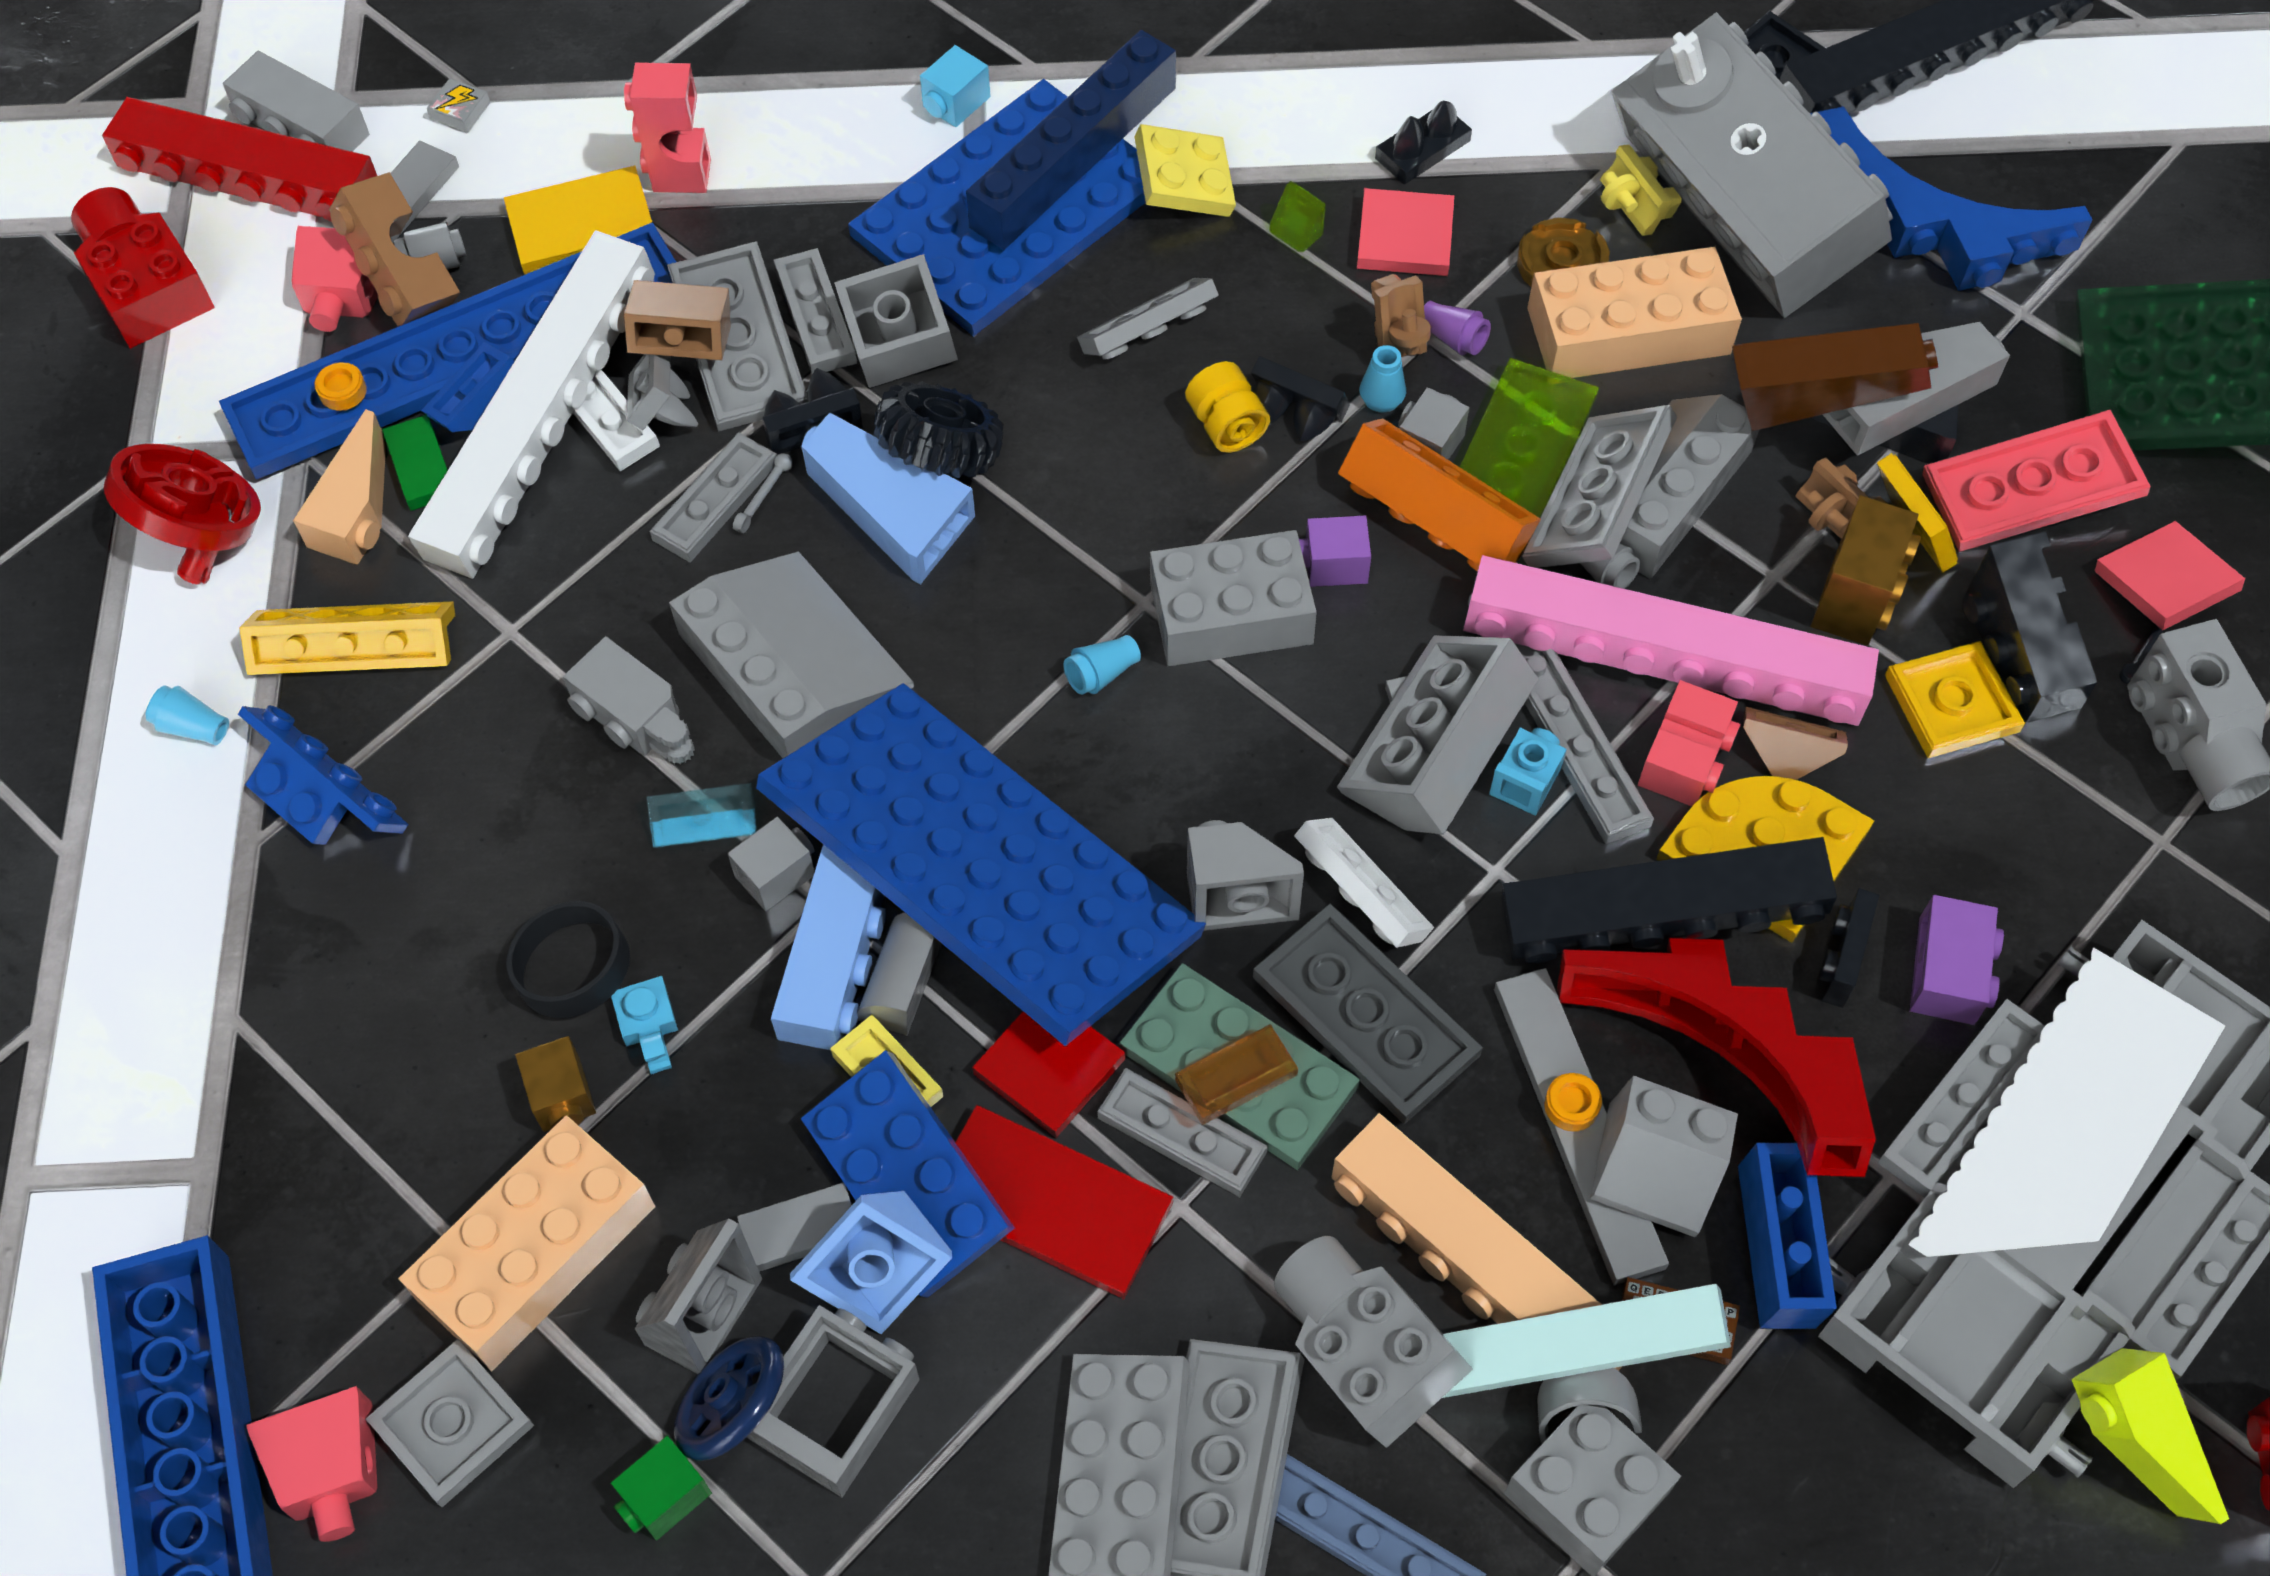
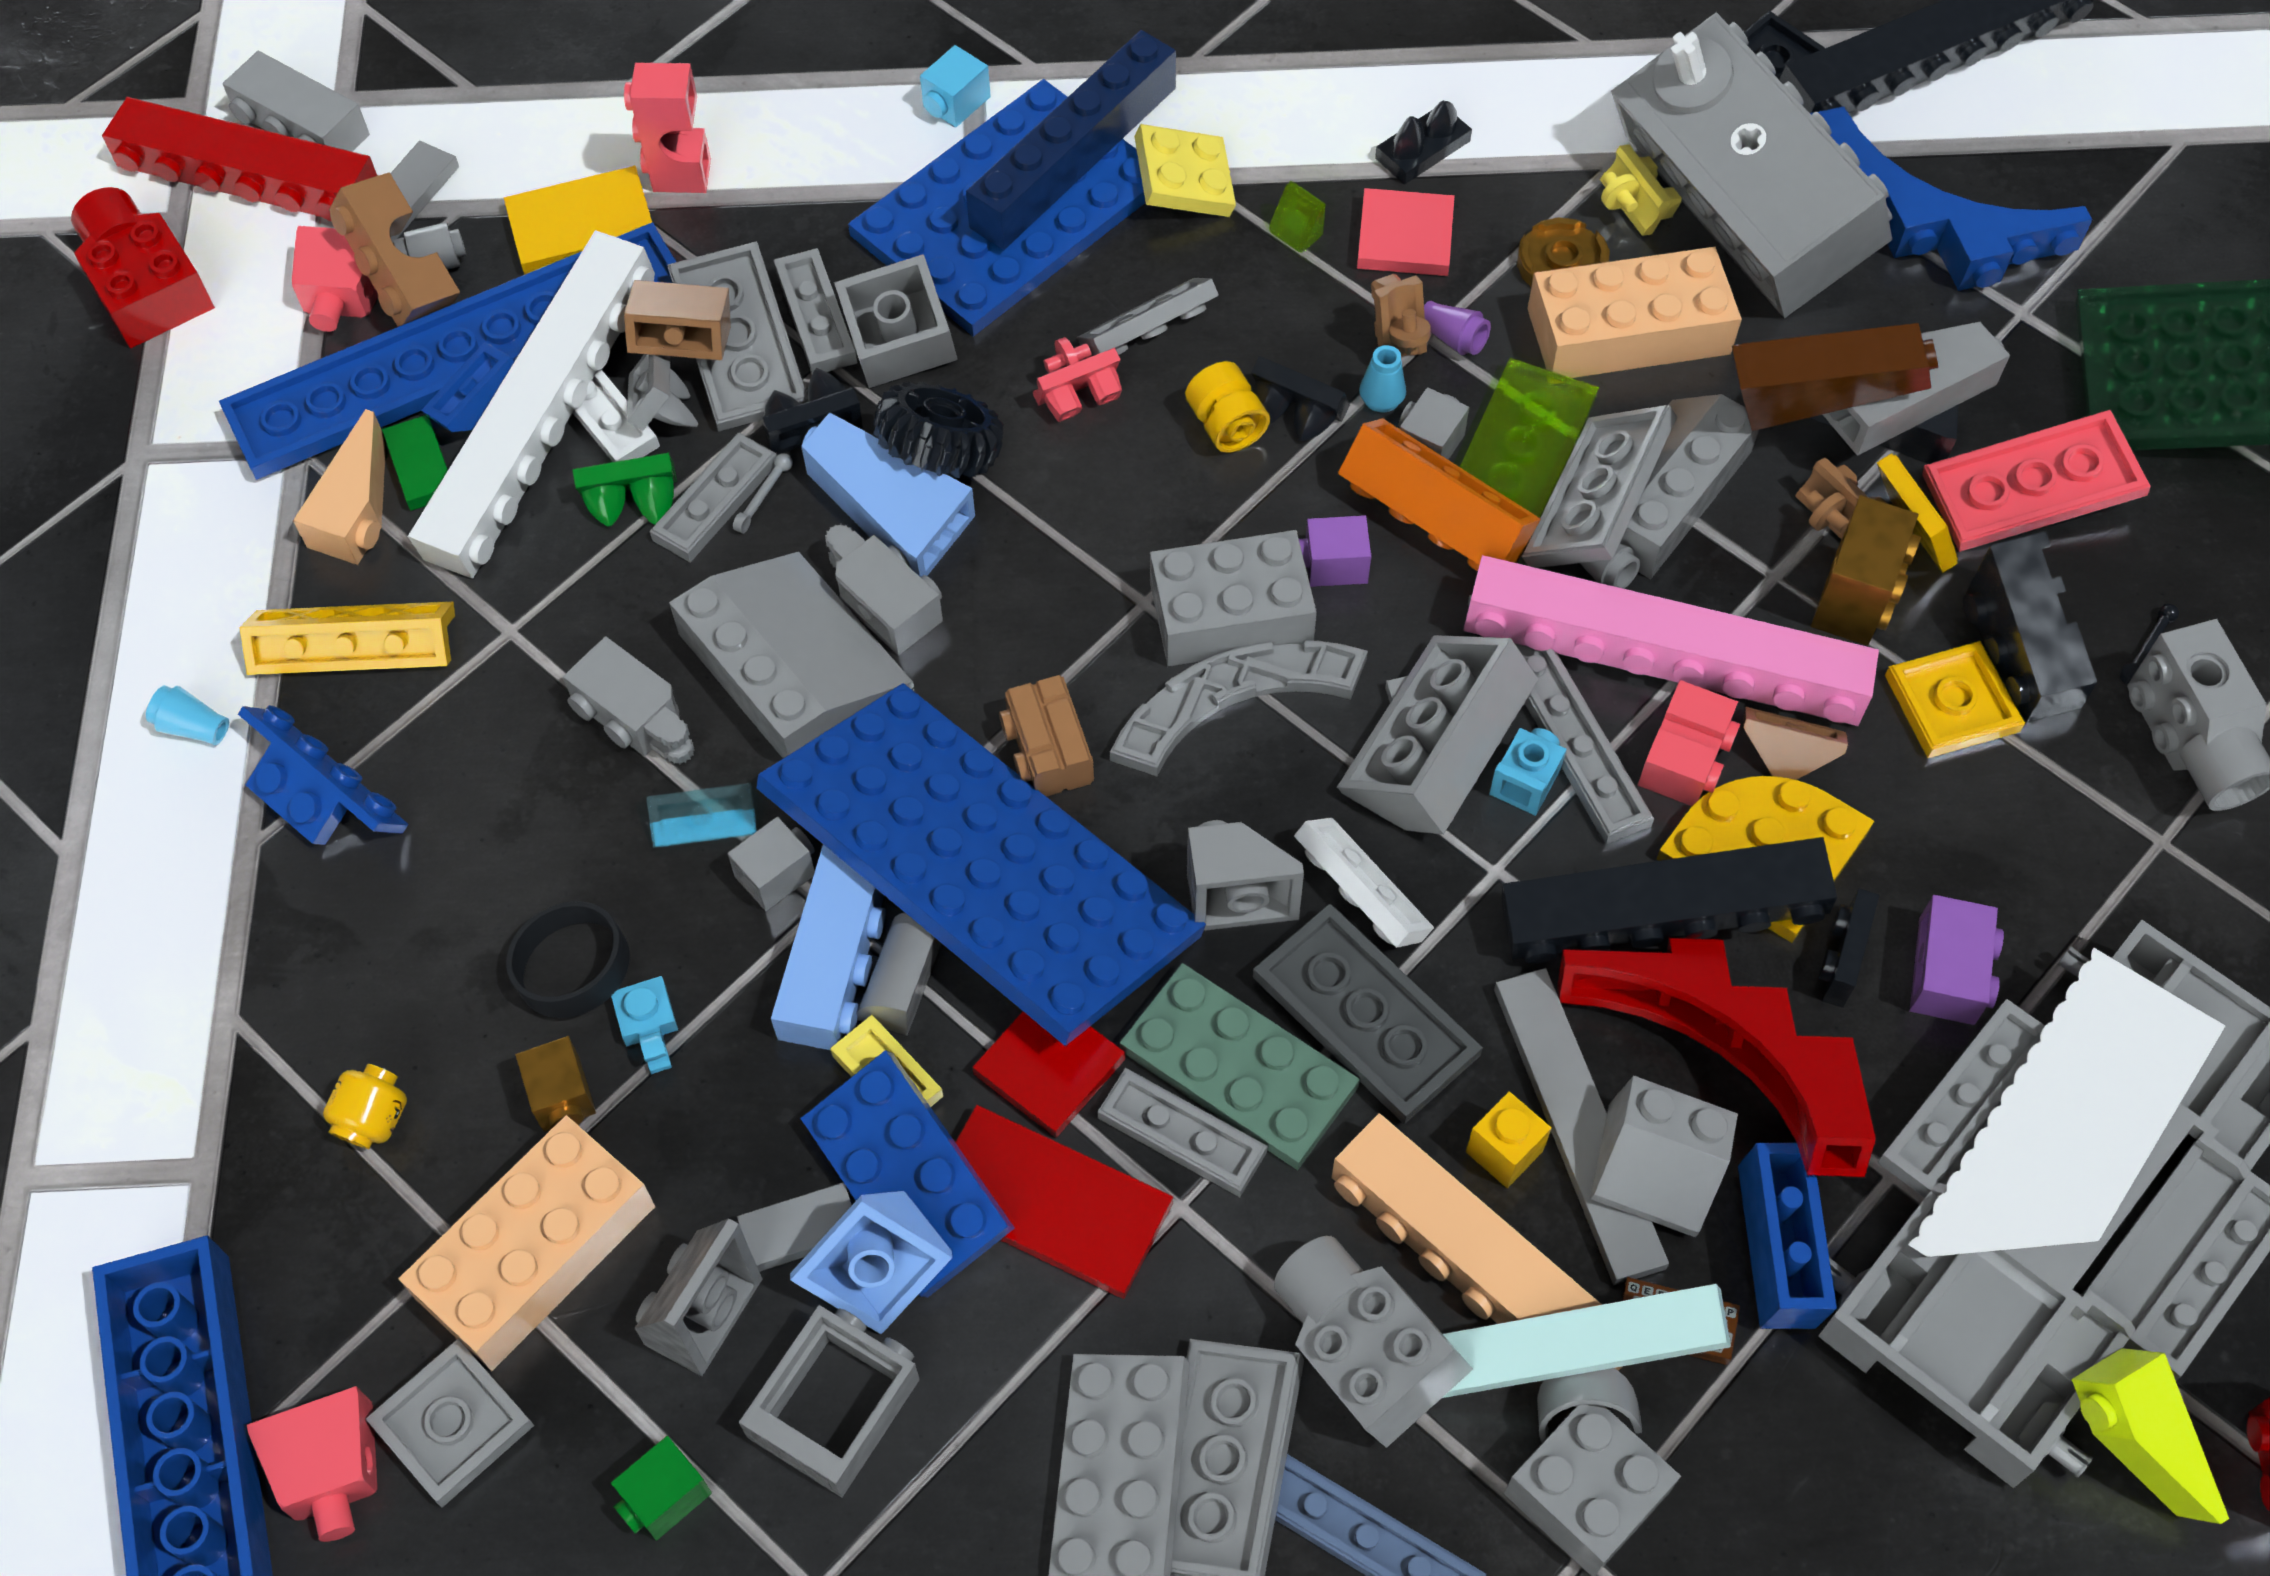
red piece [104,444,261,585] -> none
light orange tile [315,362,367,411] -> none
light grey tile [426,78,490,133] -> none
dark blue plate [674,1336,784,1461] -> none
medium azure cone [1063,635,1141,695] -> none
clear orange tile [1175,1024,1298,1125] -> none
light orange tile [1544,1073,1602,1132] -> none
coral tile [2095,521,2245,630] -> none
none -> yellow head [323,1064,407,1150]
none -> green tile [572,453,677,527]
none -> light grey hinge [825,524,943,656]
none -> medium nougat brick [999,675,1094,797]
none -> coral hips [1033,337,1122,422]
none -> light grey tile [1110,640,1368,776]
none -> yellow brick [1466,1091,1552,1189]

